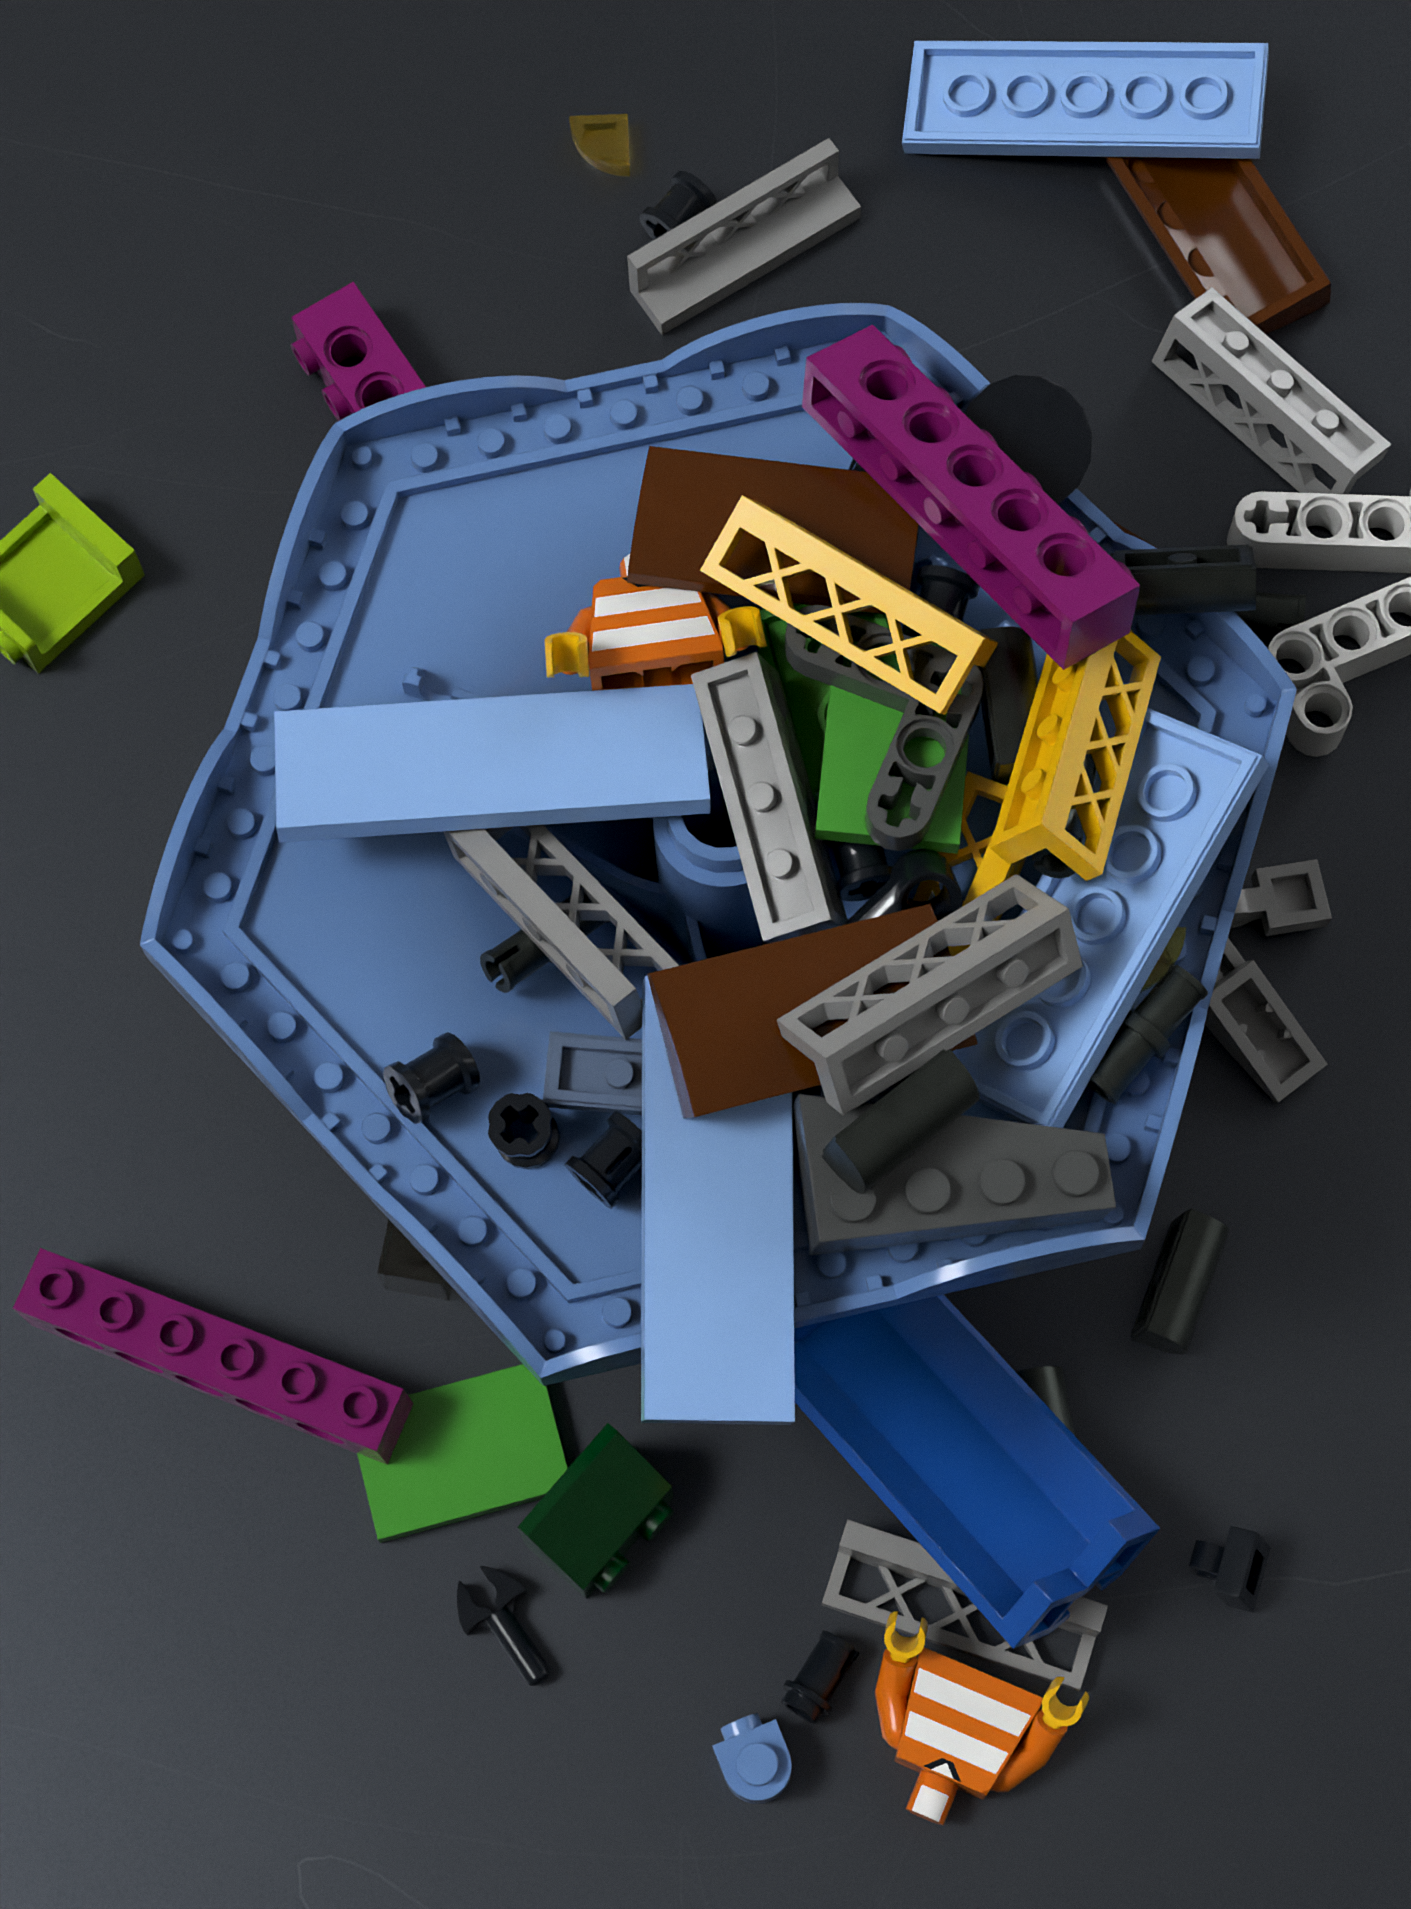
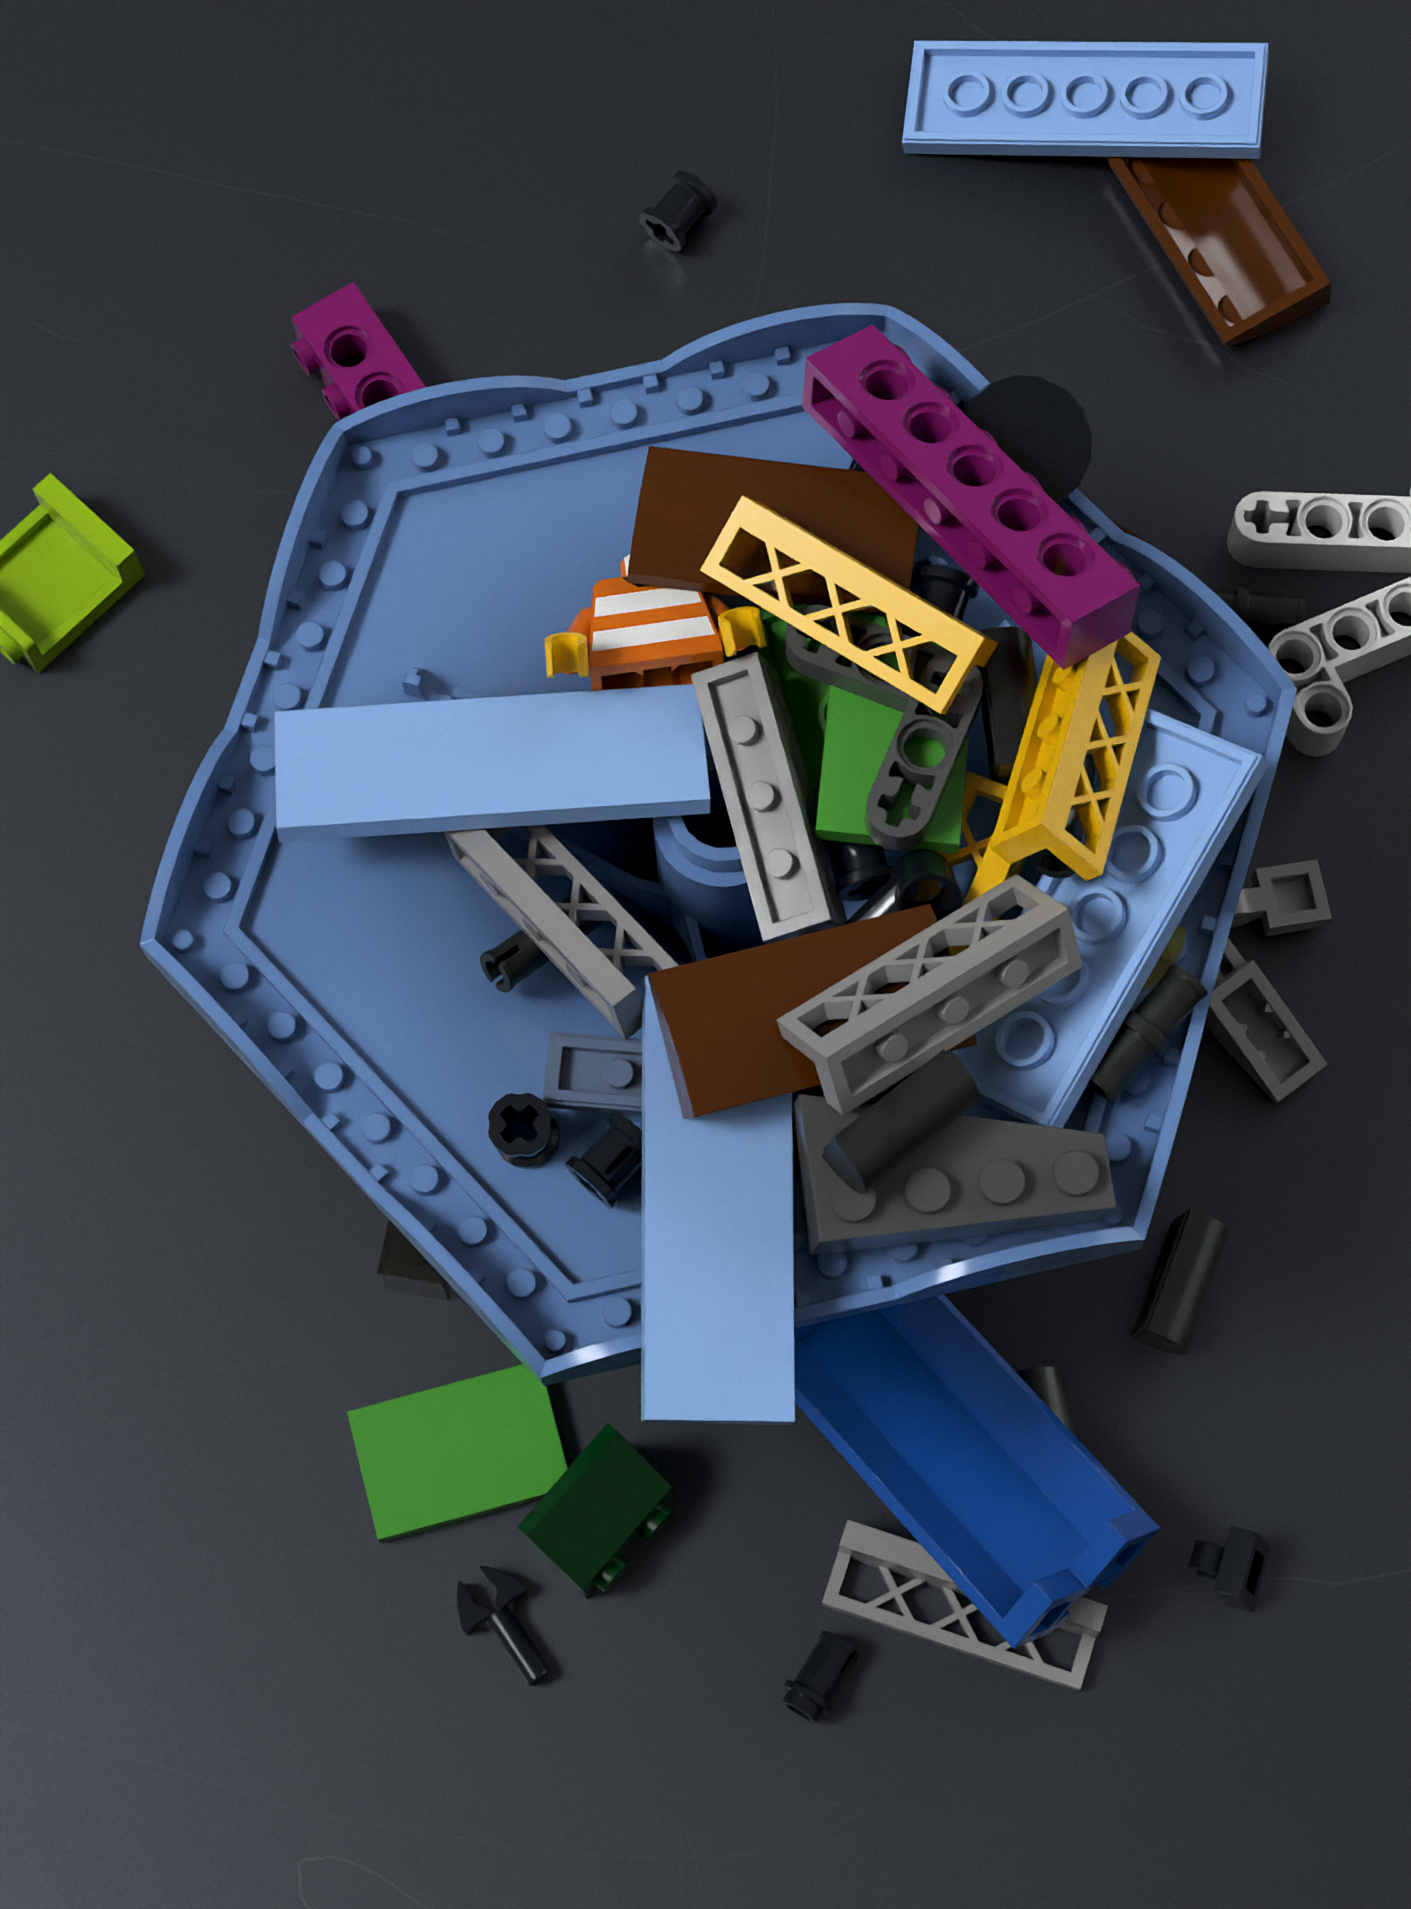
magenta brick [12,1248,414,1465] -> none
black bush [383,1032,480,1124] -> none
clear yellow tile [569,114,630,176] -> none
light grey fence [627,138,861,335] -> none
medium blue plate [712,1713,792,1804] -> none
orange torso [875,1611,1089,1826] -> none
pearl dark grey brick [1110,544,1256,615] -> none
light grey fence [1151,287,1391,494] -> none

